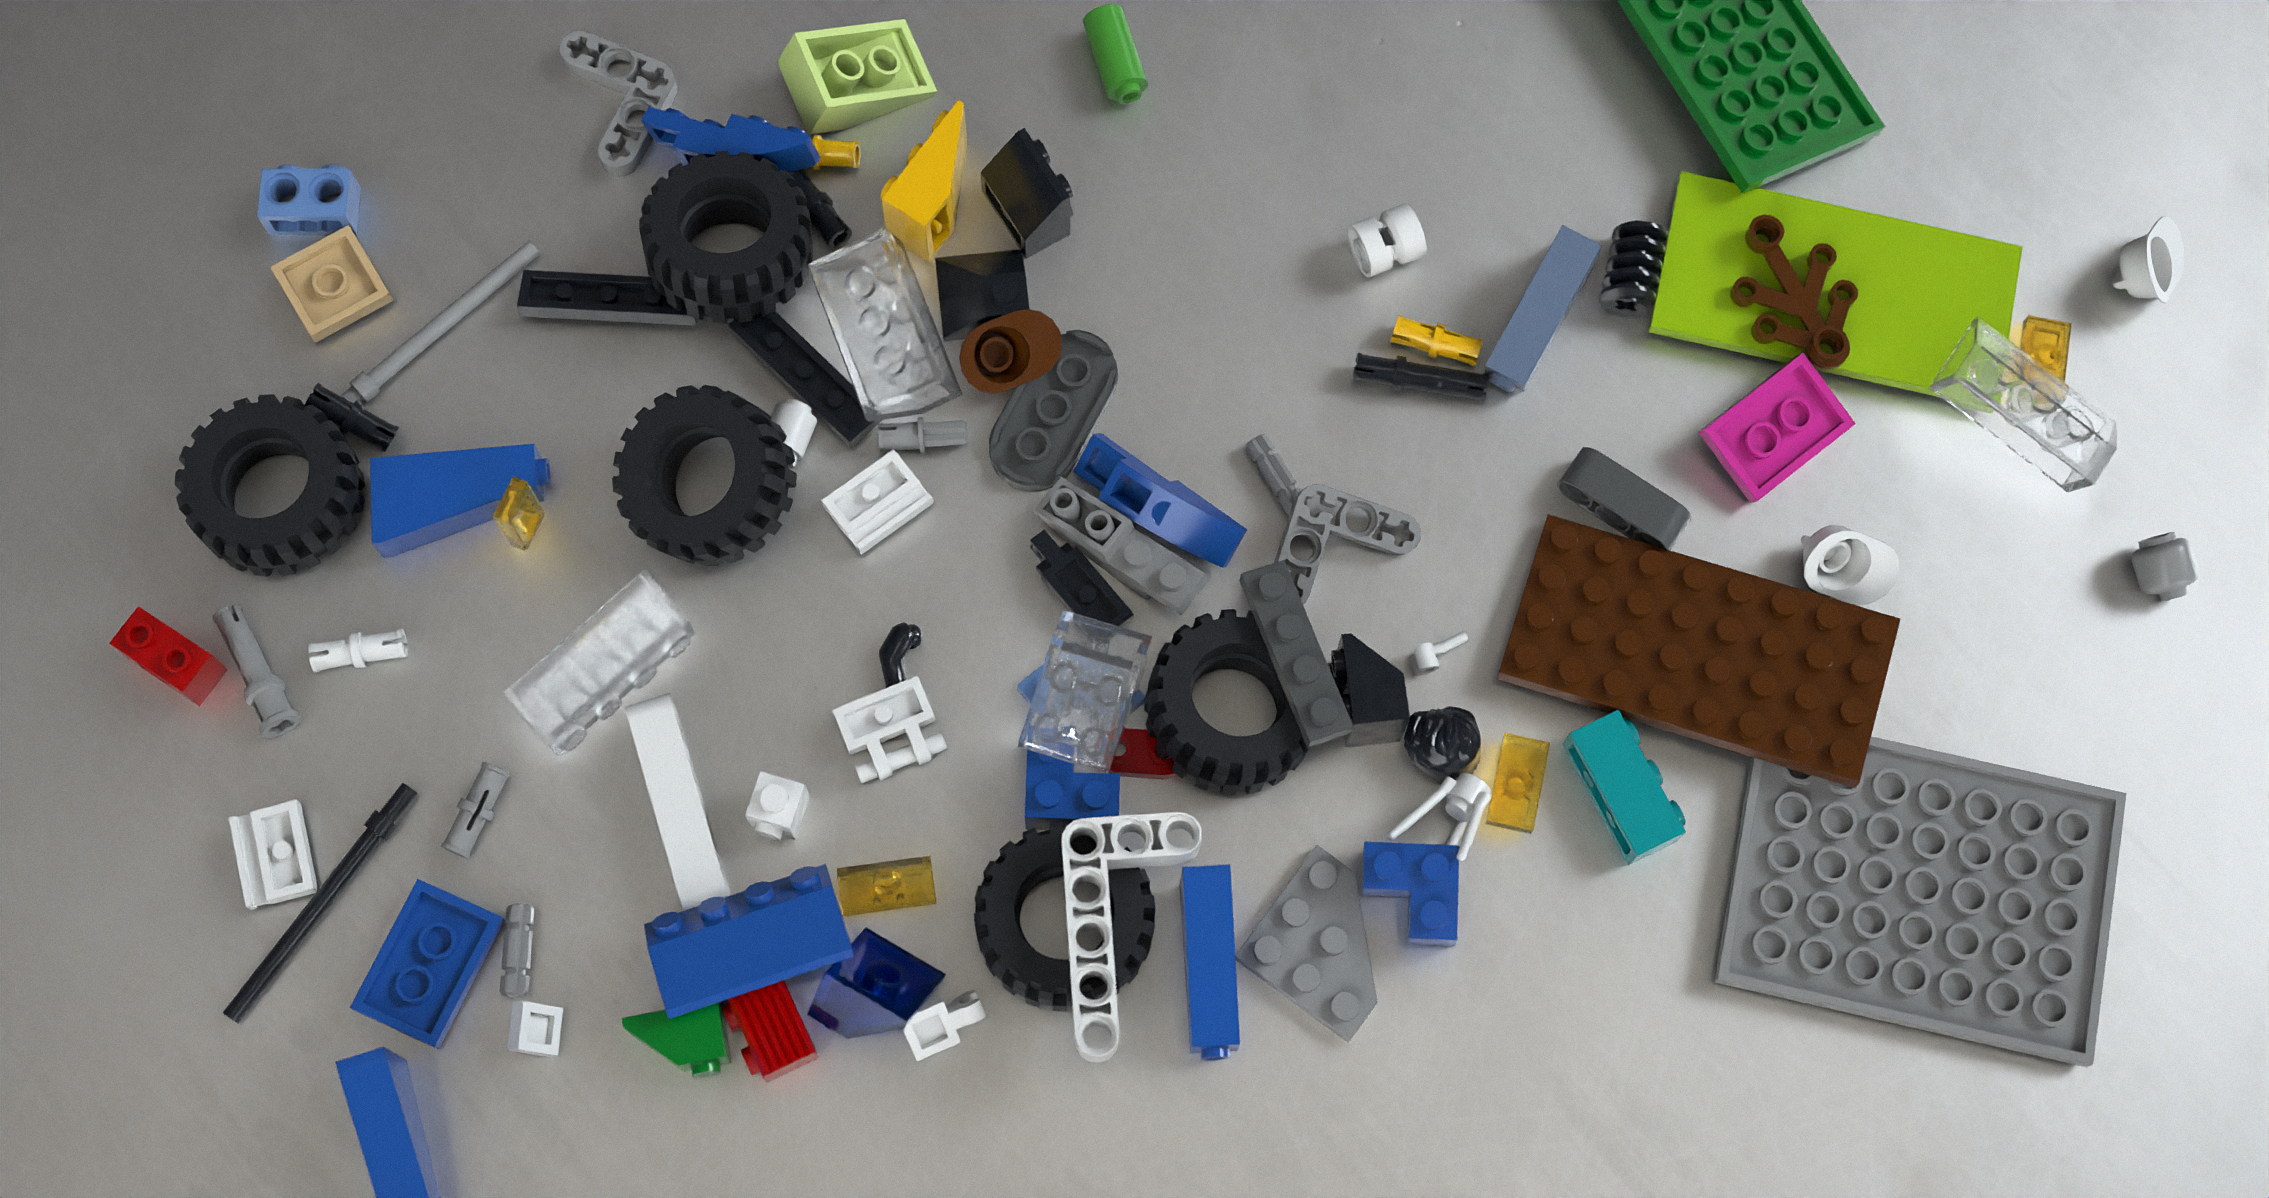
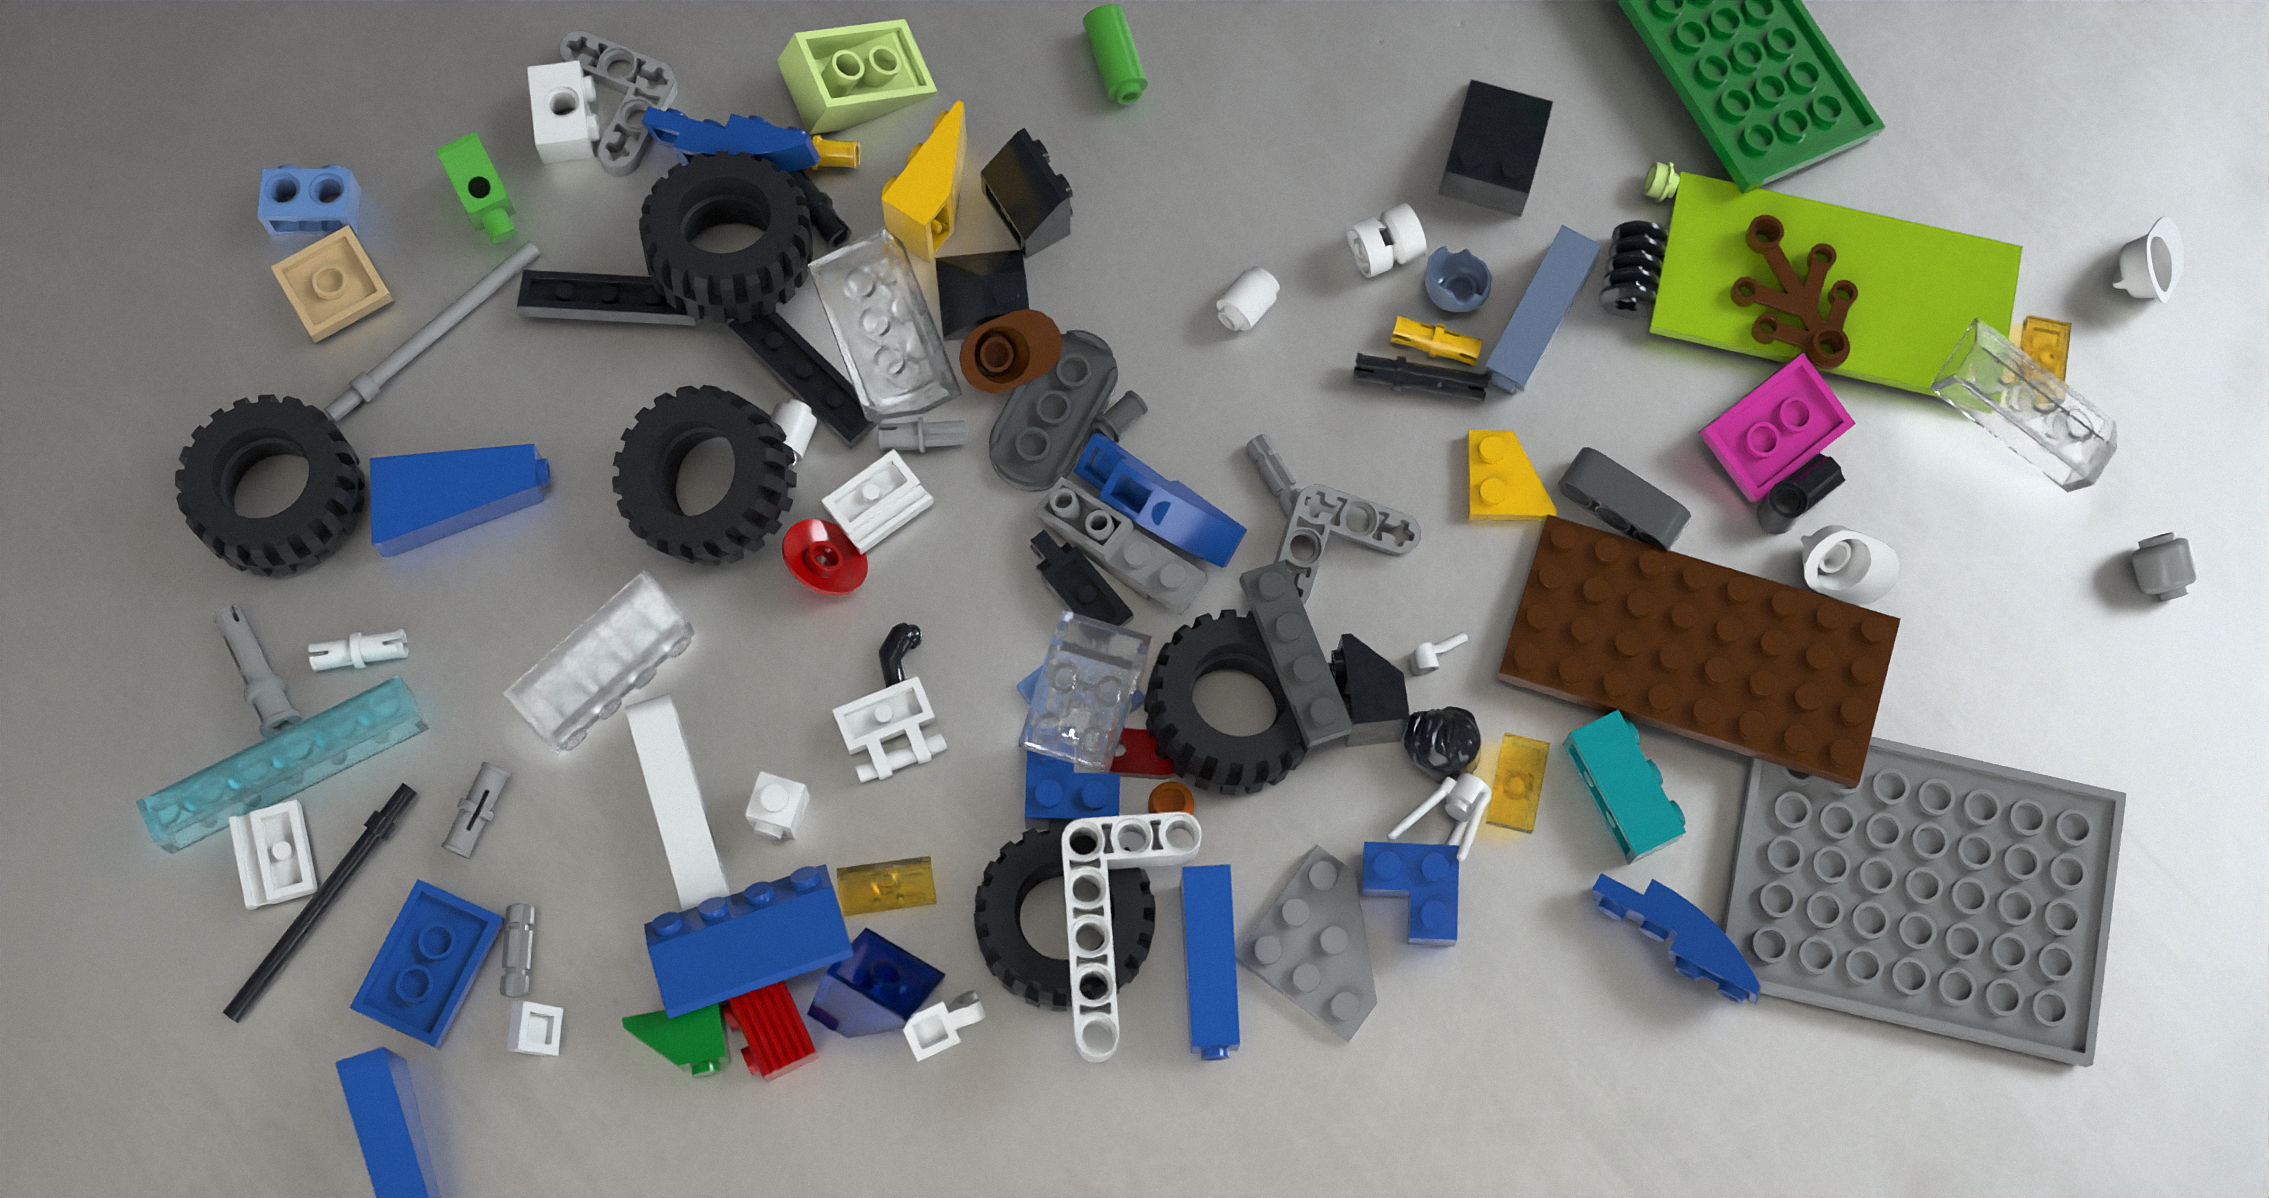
red brick [109,606,228,707] -> none
black pin [305,383,399,452] -> none
clear yellow plate [493,476,545,551] -> none
none -> clear light blue brick [136,675,430,855]
none -> bright green torso [435,131,516,244]
none -> white brick [527,61,600,164]
none -> red dish [782,519,868,596]
none -> dark grey pin [1091,390,1148,443]
none -> orange plate [1148,781,1194,815]
none -> white brick [1216,266,1280,331]
none -> sand blue hair [1425,246,1492,312]
none -> black slope [1438,79,1553,217]
none -> yellow wing [1467,430,1556,521]
none -> blue slope [1592,873,1761,1005]
none -> yellowish green plate [1643,161,1680,203]
none -> black piece [1757,452,1846,534]

